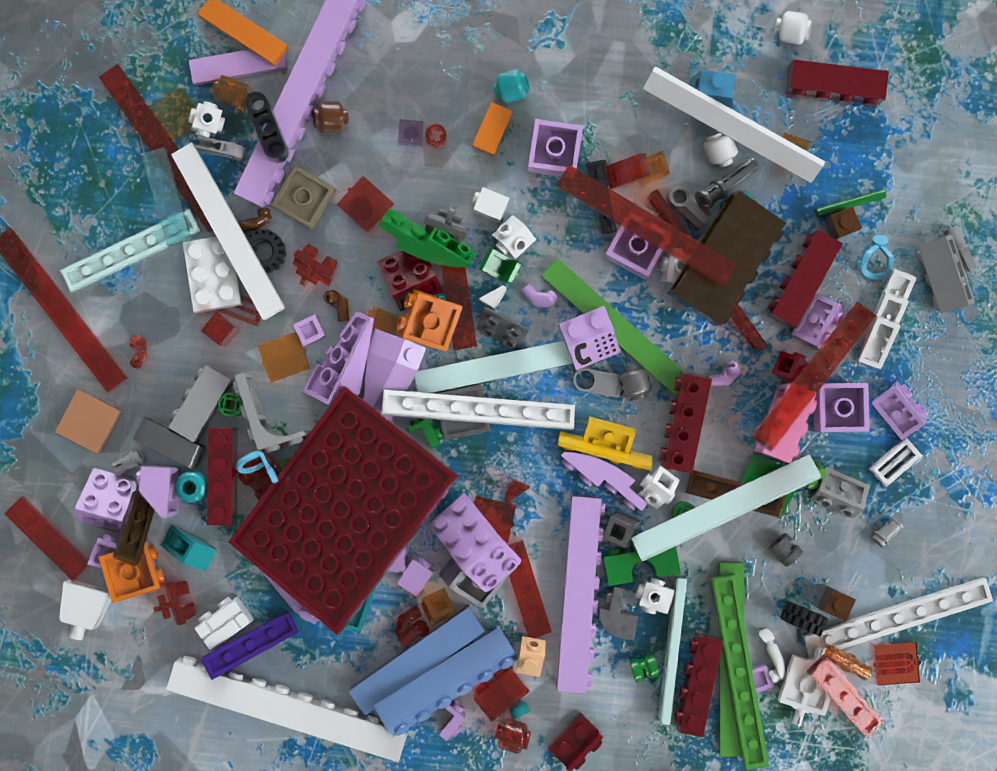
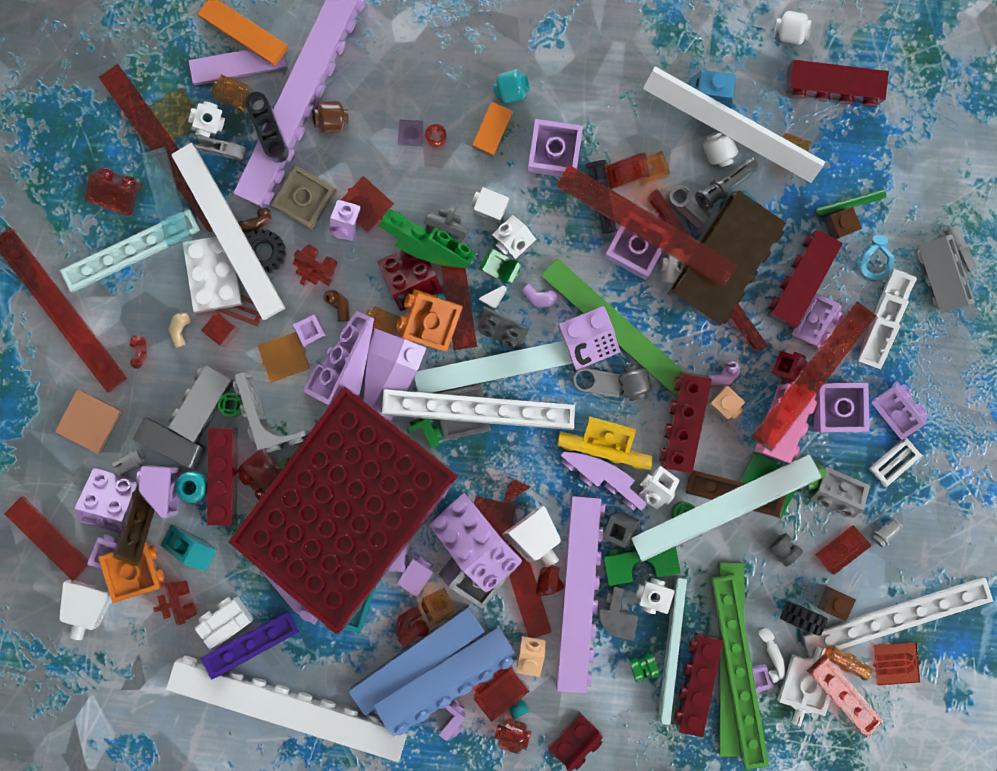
medium azure piece [236,451,279,483] -> none
none -> clear red bracket [85,168,143,216]
none -> tan arm [168,313,190,349]
none -> lavender bracket [330,200,360,241]
none -> white torso [502,506,561,568]
none -> clear red tile [536,565,564,596]
none -> light nougat brick [707,386,745,420]
none -> clear red slope [815,525,872,575]

